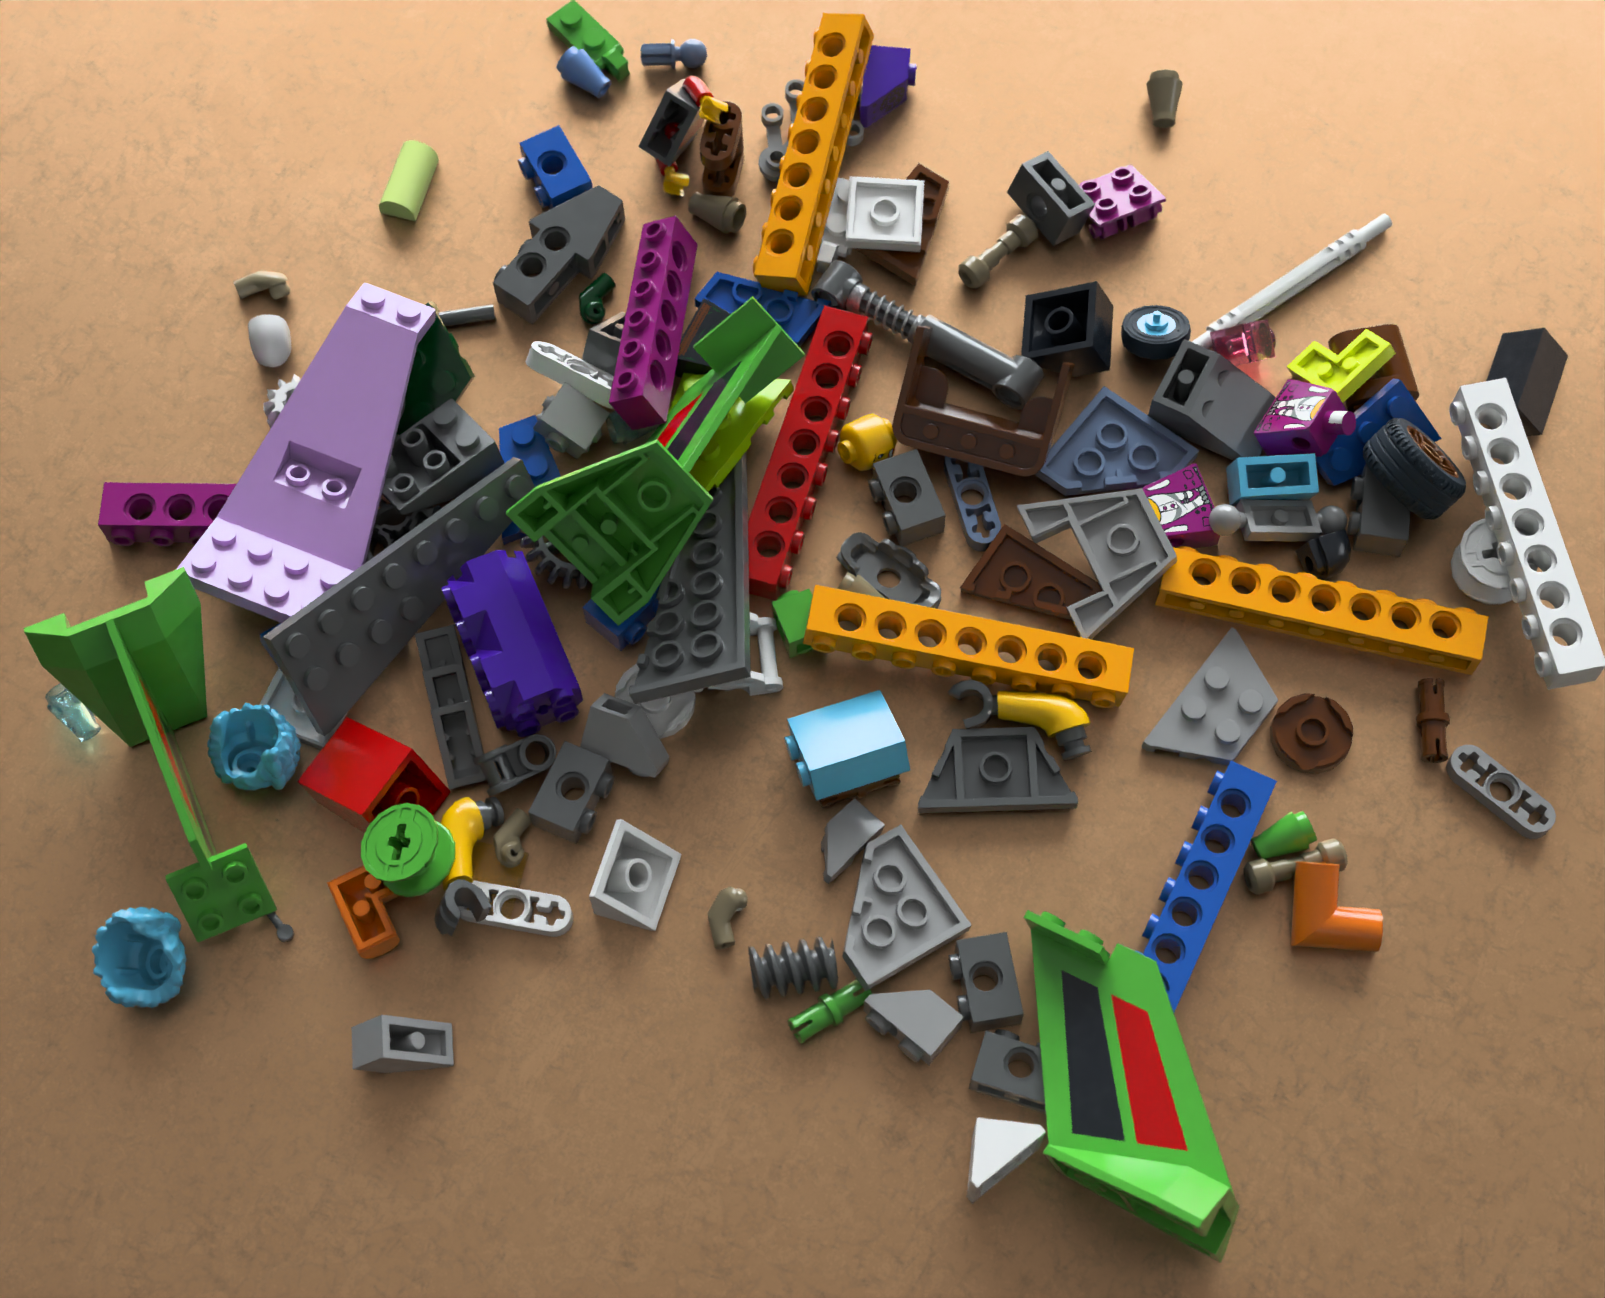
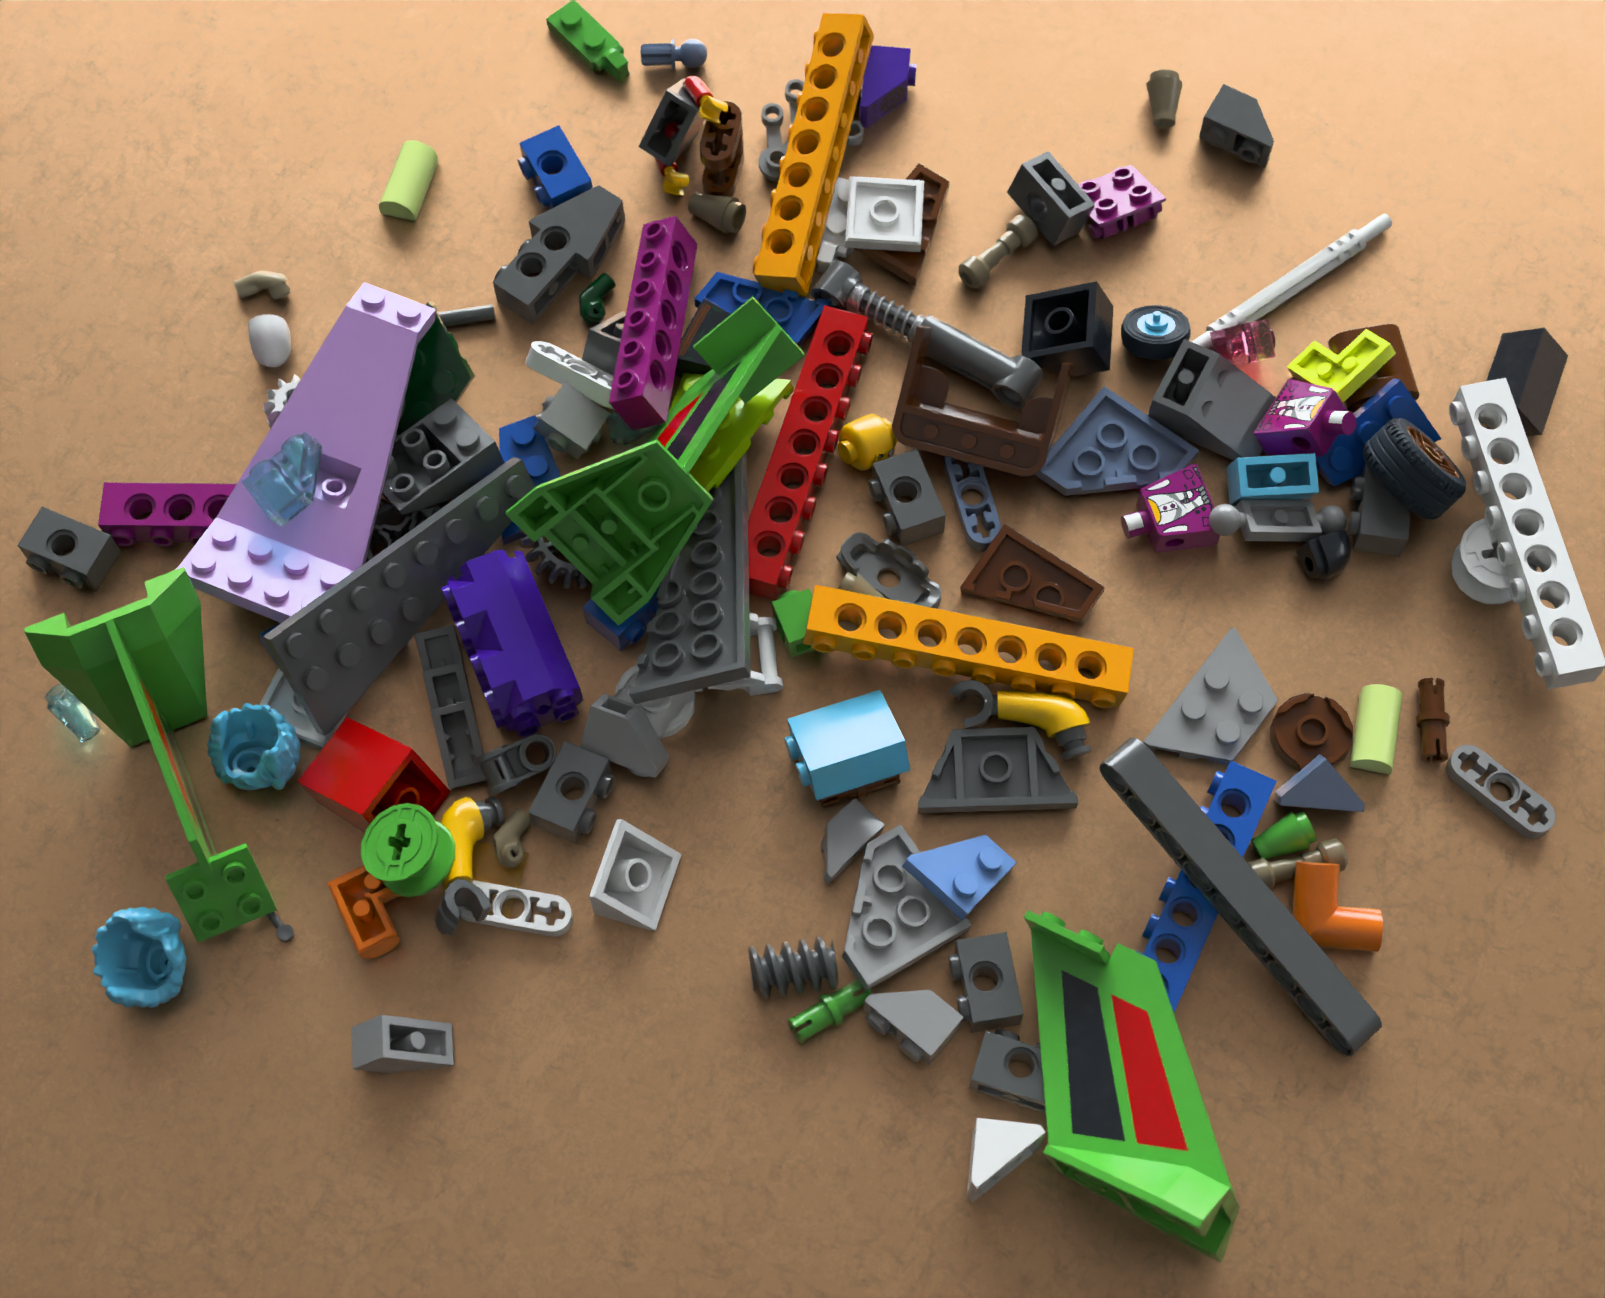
medium blue cone [556,46,611,98] -> none
dark tan arm [708,887,748,949] -> none
light grey wing [1017,488,1177,640] -> none
light orange brick [1155,546,1489,675] -> none
none -> dark grey brick [17,506,121,591]
none -> clear light blue slope [242,432,322,527]
none -> medium blue wing [902,835,1017,921]
none -> dark grey beam [1099,737,1382,1057]
none -> dark grey slope [1199,84,1274,168]
none -> sand blue slope [1274,754,1365,812]
none -> yellowish green brick [1349,684,1403,775]

